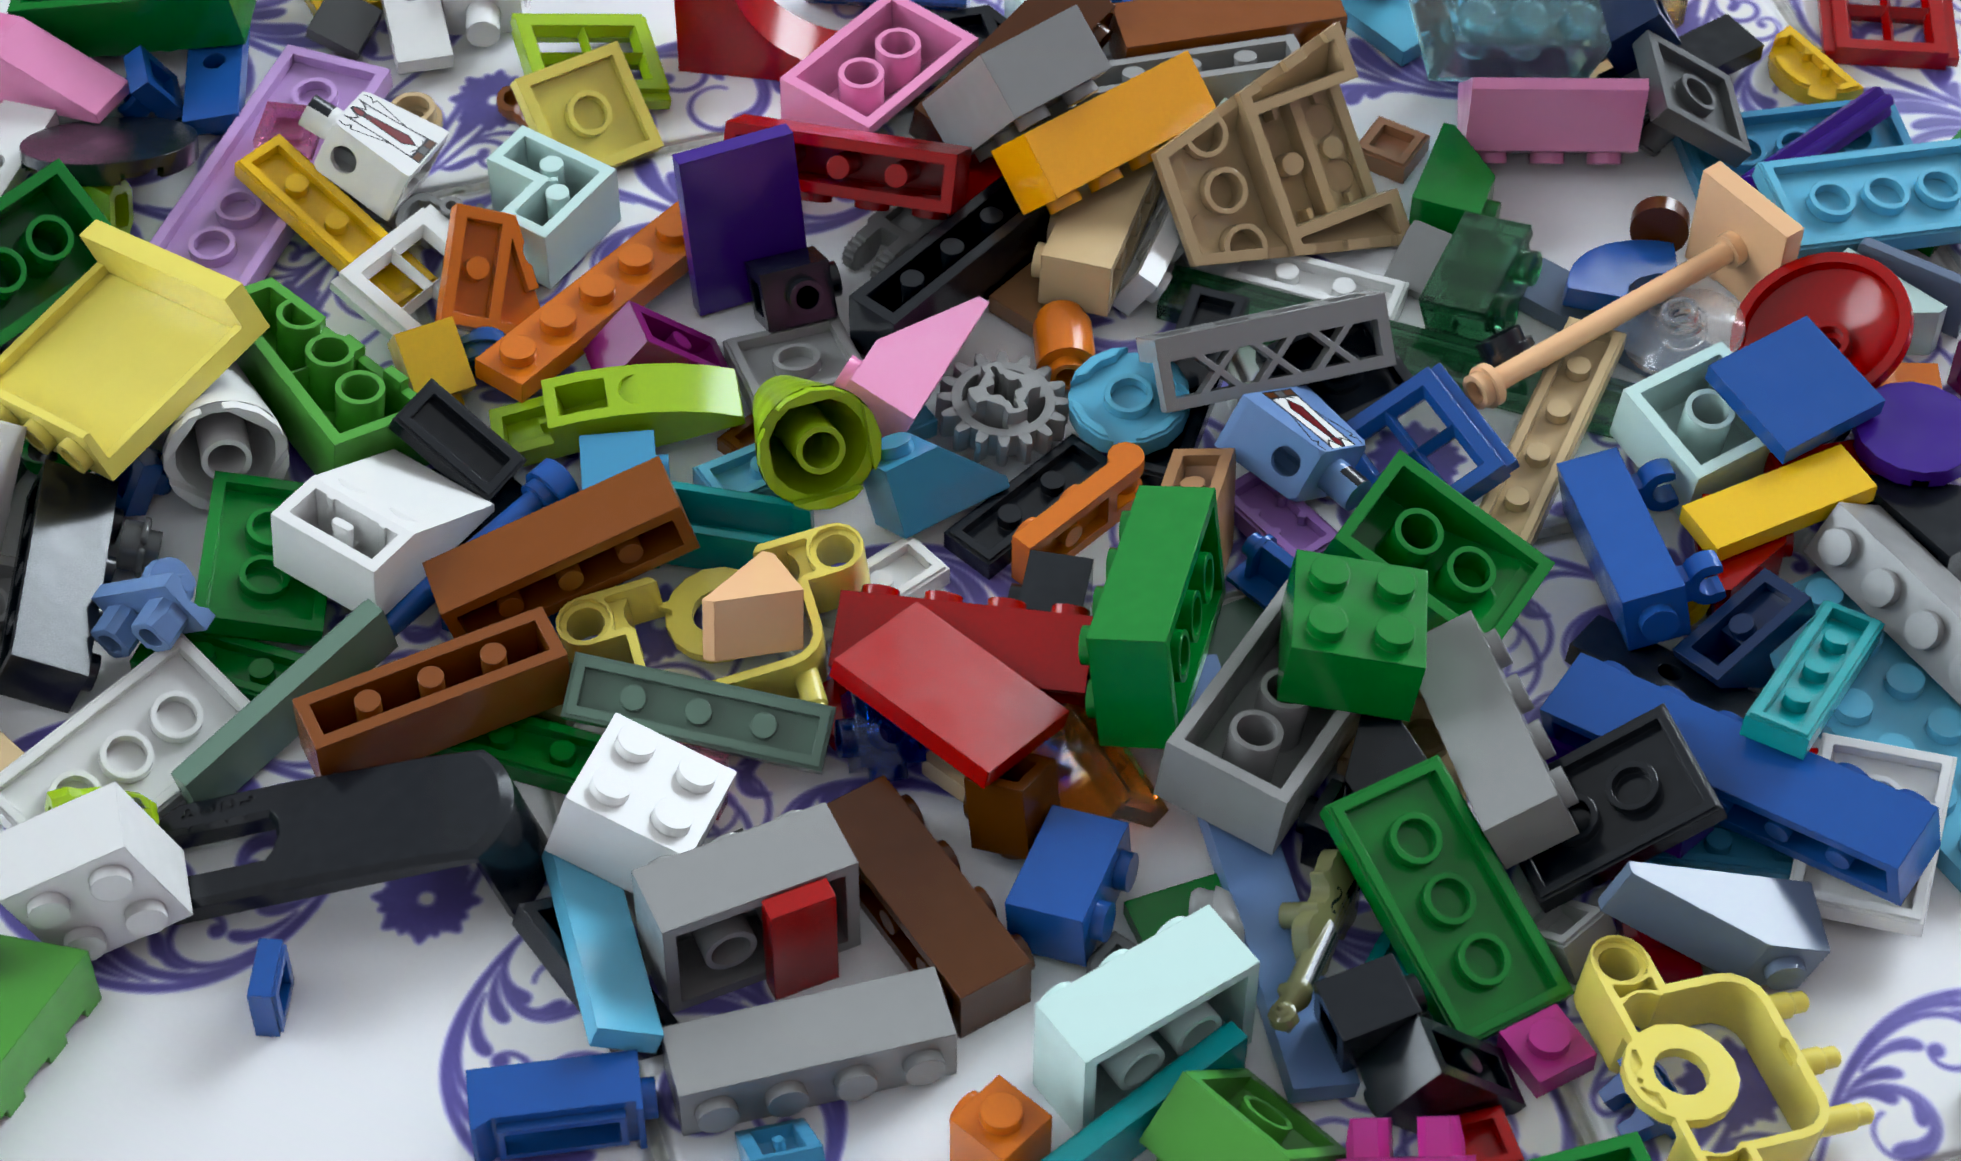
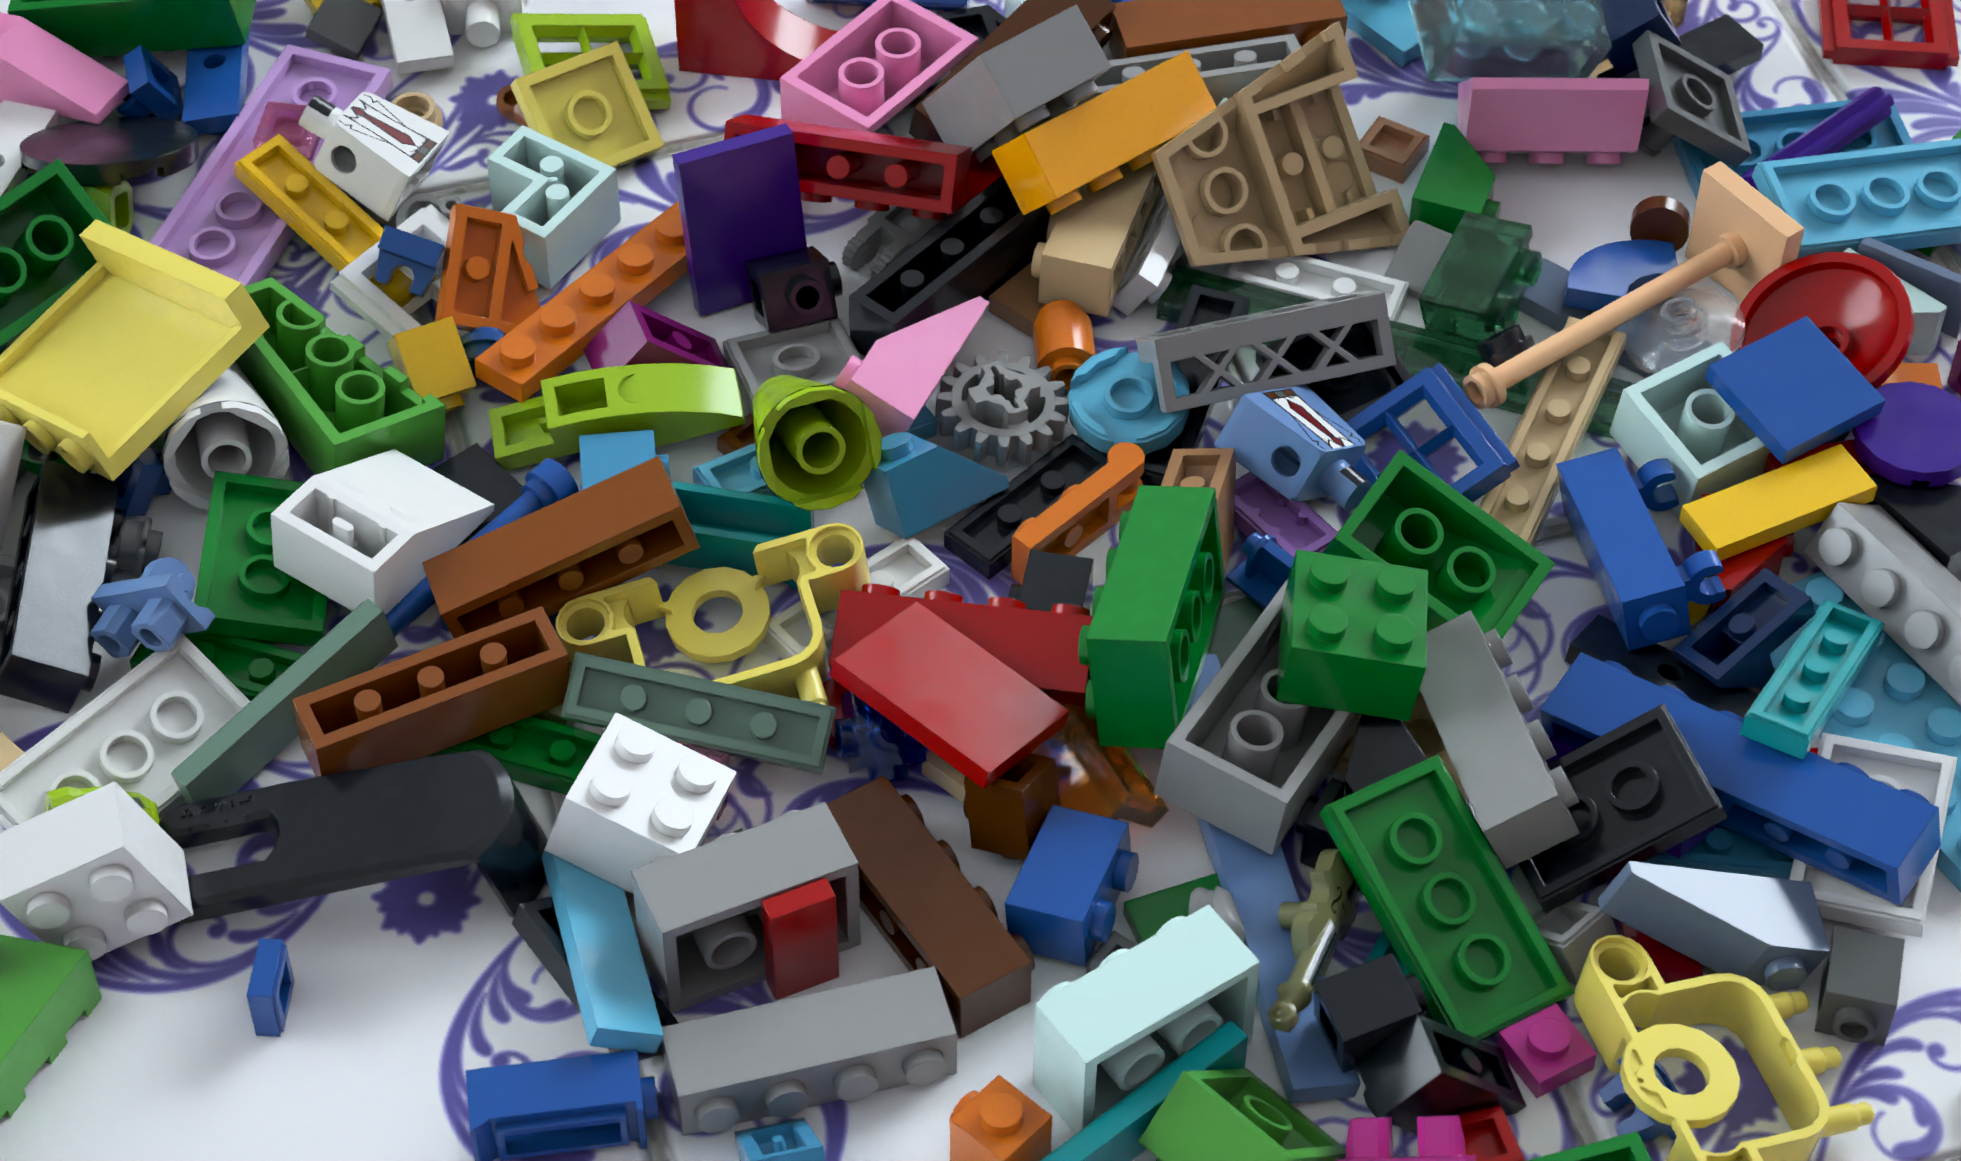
black tile [388,378,527,502] -> none
light nougat slope [702,551,804,662] -> none
yellow tile [1767,25,1864,104] -> none
none -> blue tile [375,225,445,298]
none -> dark grey brick [1814,925,1905,1046]

